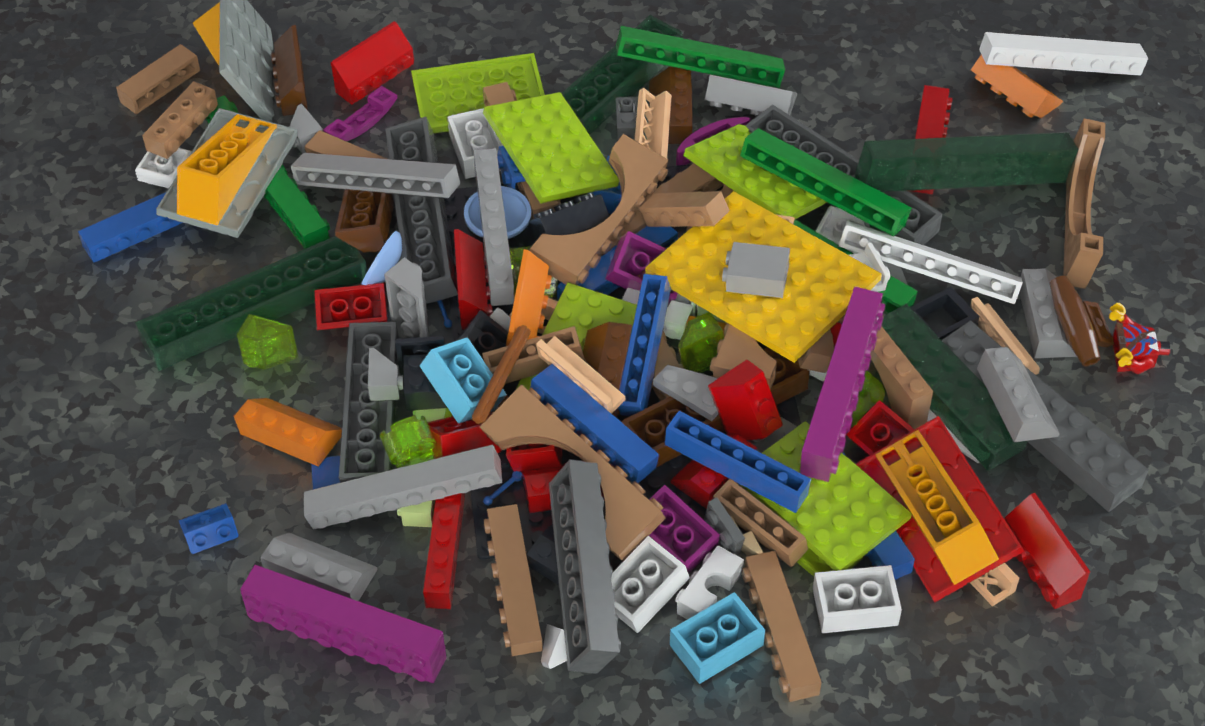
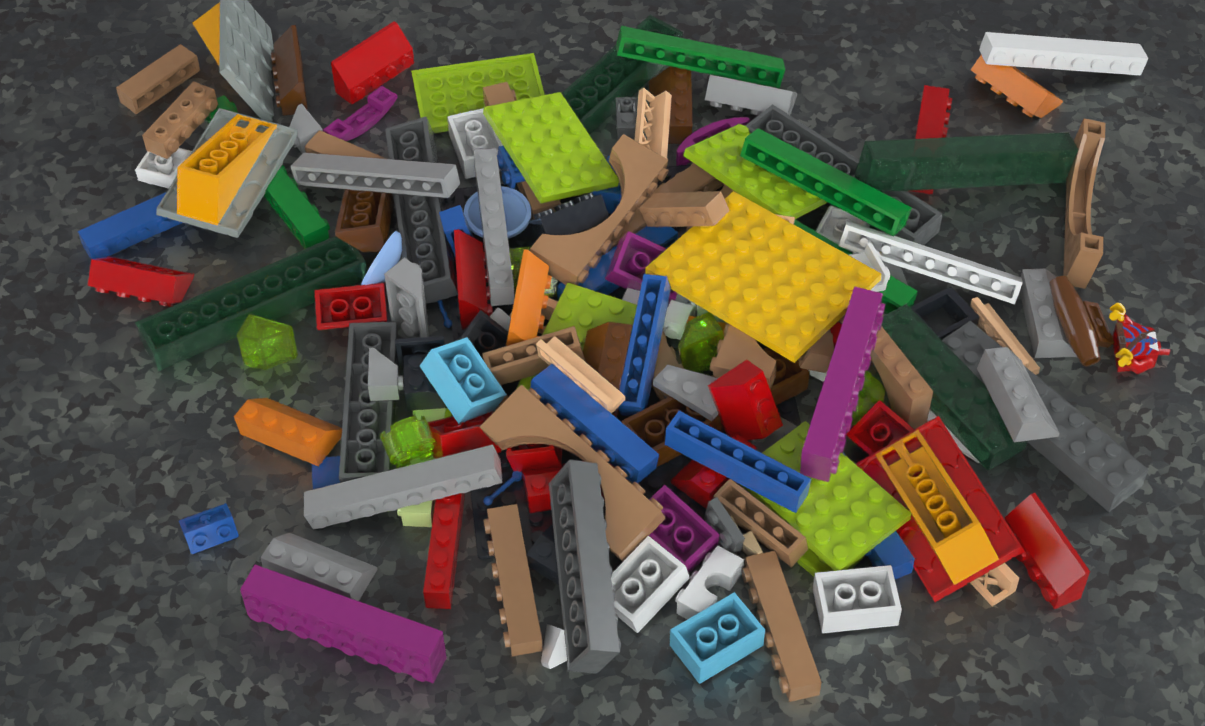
dark orange axle [472,325,531,424] -> none
light grey brick [722,242,790,298] -> none
none -> red slope [88,257,194,307]
none -> blue brick [439,205,474,257]

